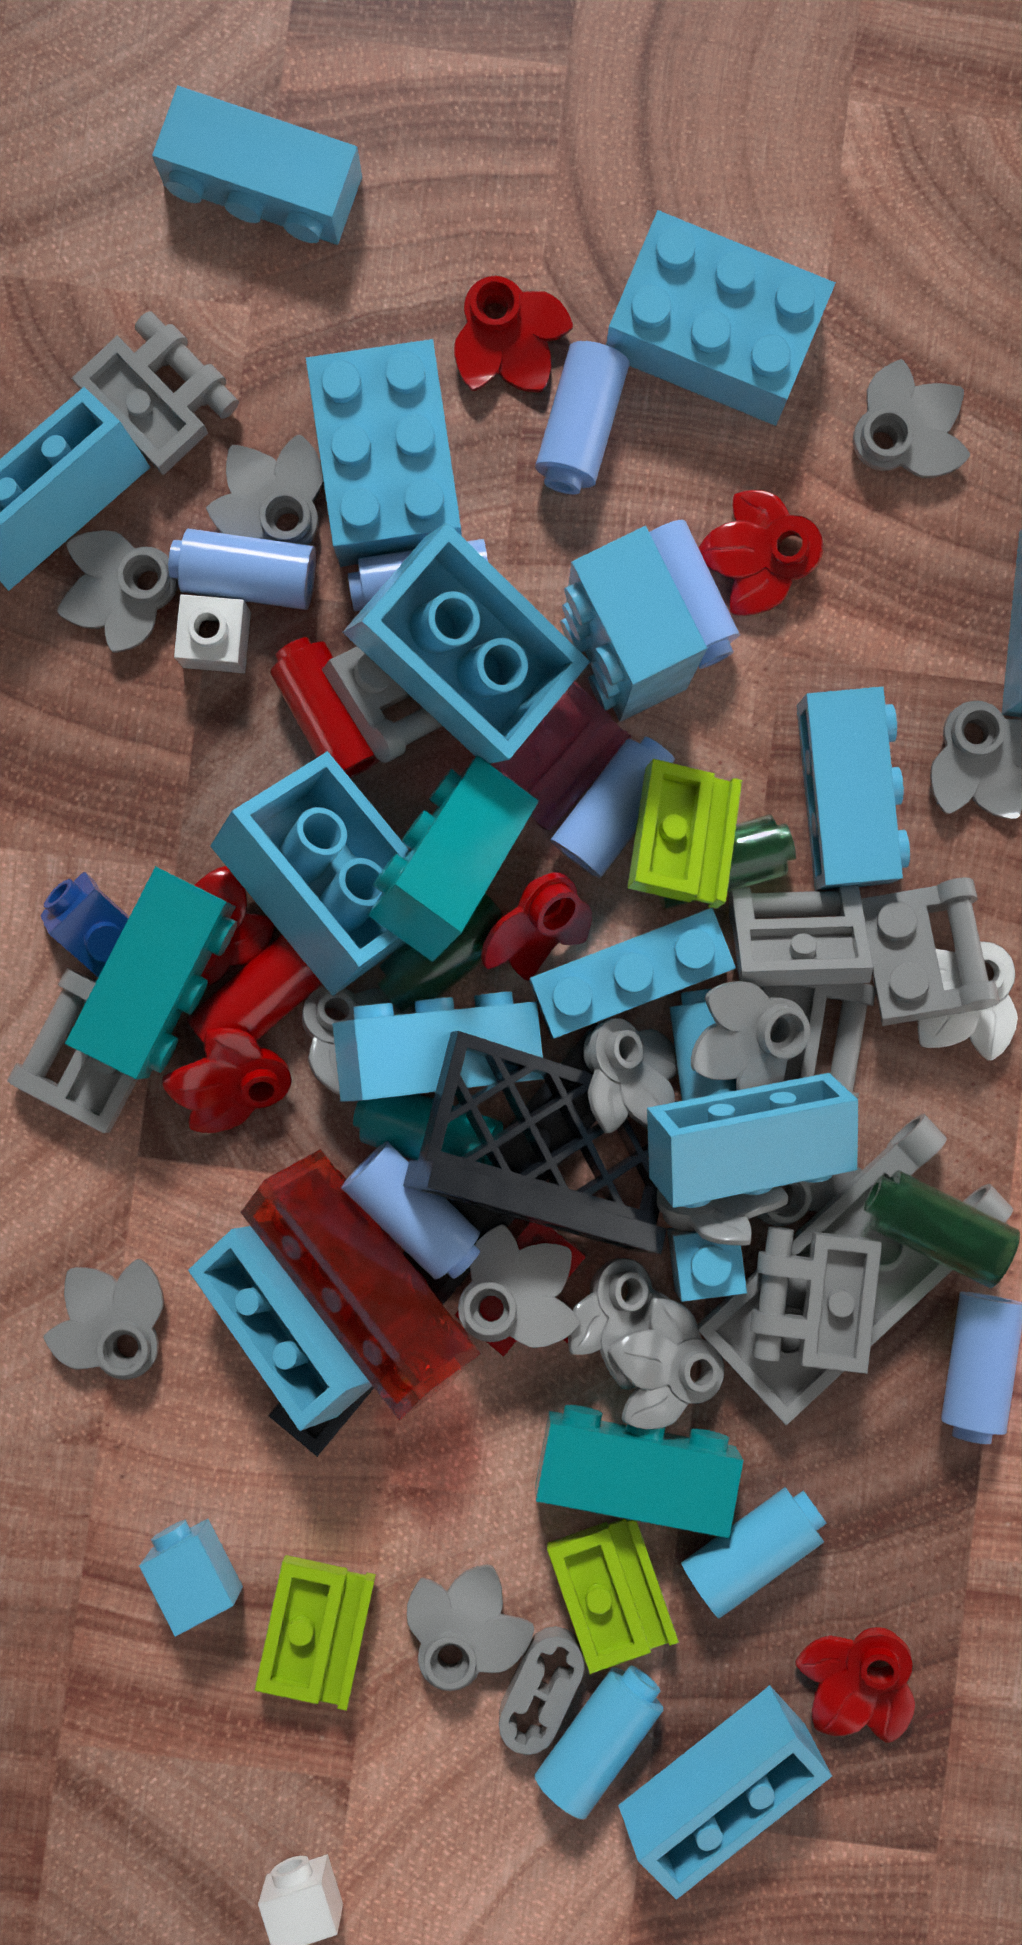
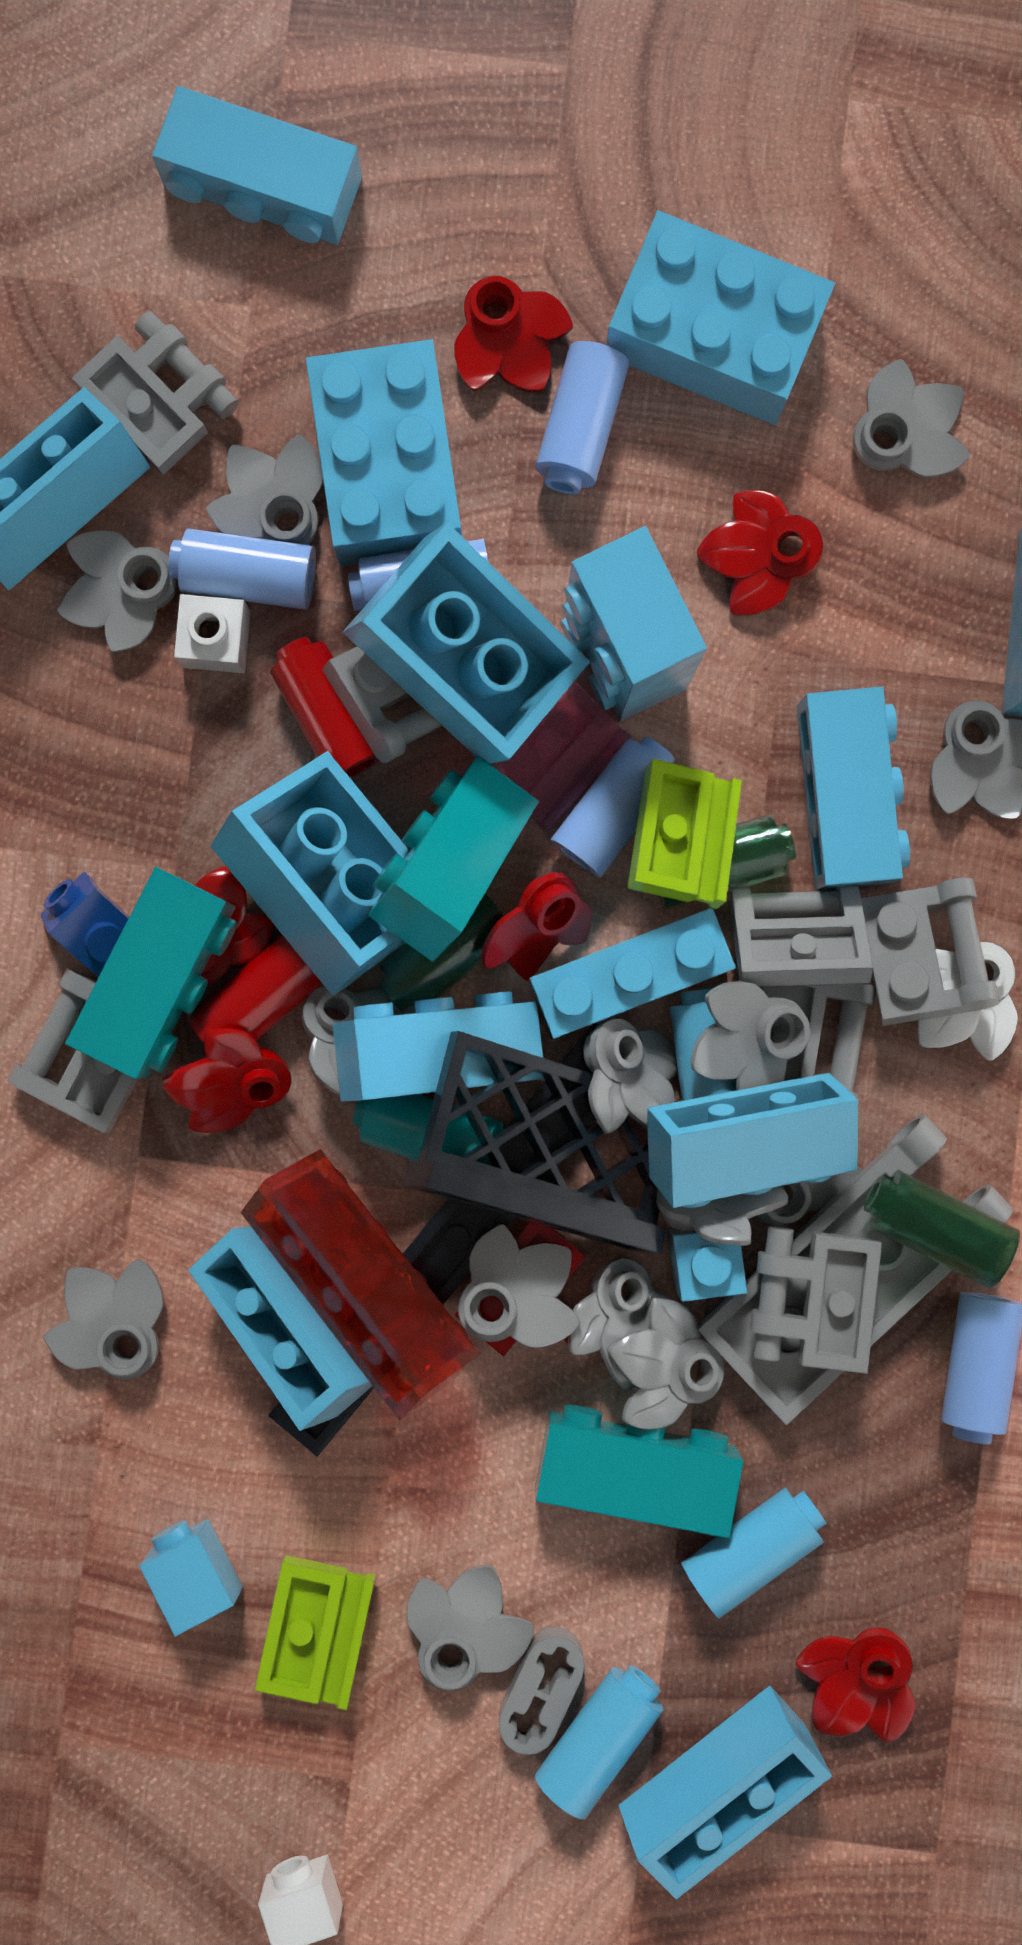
light blue brick [341,1141,480,1279] -> none
lime plate [547,1518,679,1674] -> none
light blue brick [649,520,740,669] -> none

